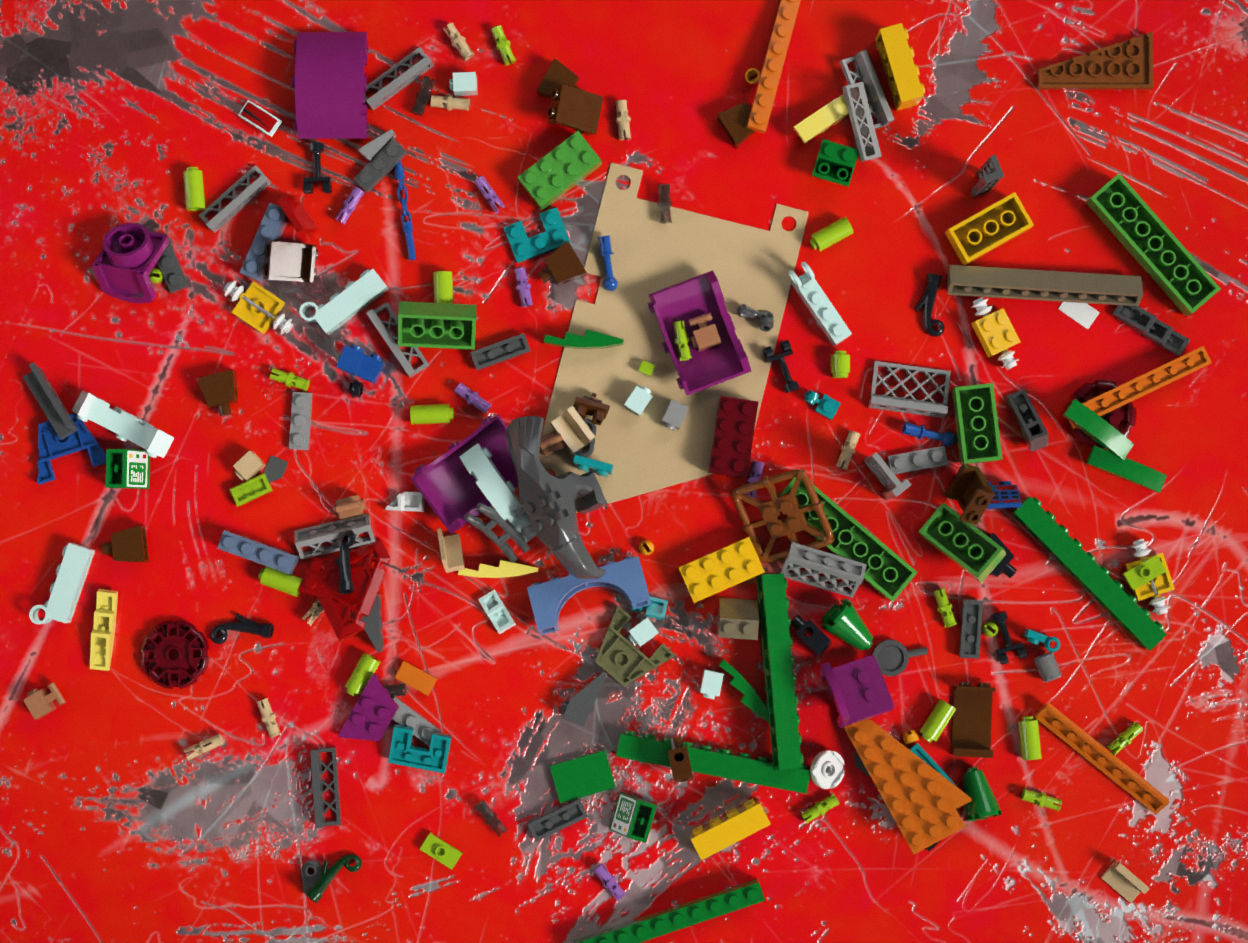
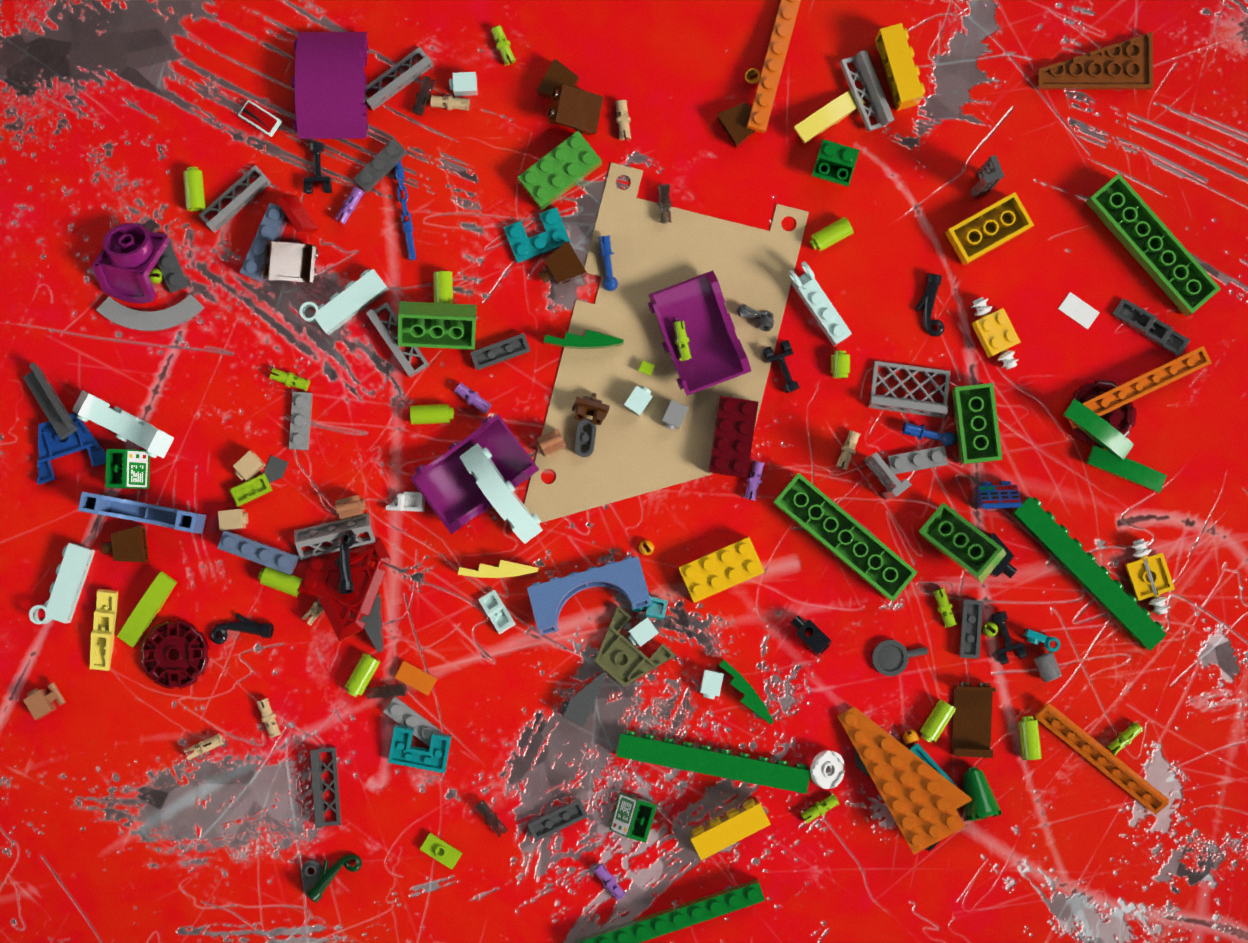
reddish brown torso [197,369,238,417] -> none
yellow plate [224,280,293,335] -> none
blue brick [336,344,385,385] -> none
magenta wing [338,673,399,741] -> none
black plate [349,379,364,398] -> none
light grey slope [358,129,396,162] -> none
tan panel [437,528,465,573] -> none
tan pin [443,23,474,61] -> none
dark grey piece [464,503,530,563] -> none
medium lavender pin [474,176,506,214] -> none
dark grey animal [506,416,608,579] -> none
medium lavender pin [514,267,533,308] -> none
tan panel [549,406,595,454] -> none
green tile [550,750,616,804] -> none
teal plate [573,455,613,477] -> none
reddish brown torso [668,737,693,783] -> none
nougat brick [689,313,721,351] -> none
dark tan slope [717,597,759,640] -> none
dark orange plate [731,468,834,563] -> none
green brick [756,574,803,770] -> none
light grey fence [780,542,867,598] -> none
teal plate [804,390,841,420] -> none
magenta piece [819,655,894,728] -> none
green cone [820,598,873,651] -> none
light grey fence [842,82,882,162] -> none
reddish brown panel [945,463,995,525] -> none
dark tan brick [947,265,1143,306] -> none
dark grey slope [1007,389,1049,452] -> none
lime pin [1021,789,1062,811] -> none
tan panel [1101,860,1150,903] -> none
lime plate [1122,555,1167,591] -> none
none -> medium blue arch [78,492,207,534]
none -> light grey tile [96,294,205,331]
none -> lime slope [117,571,177,648]
none -> tan brick [218,509,249,531]

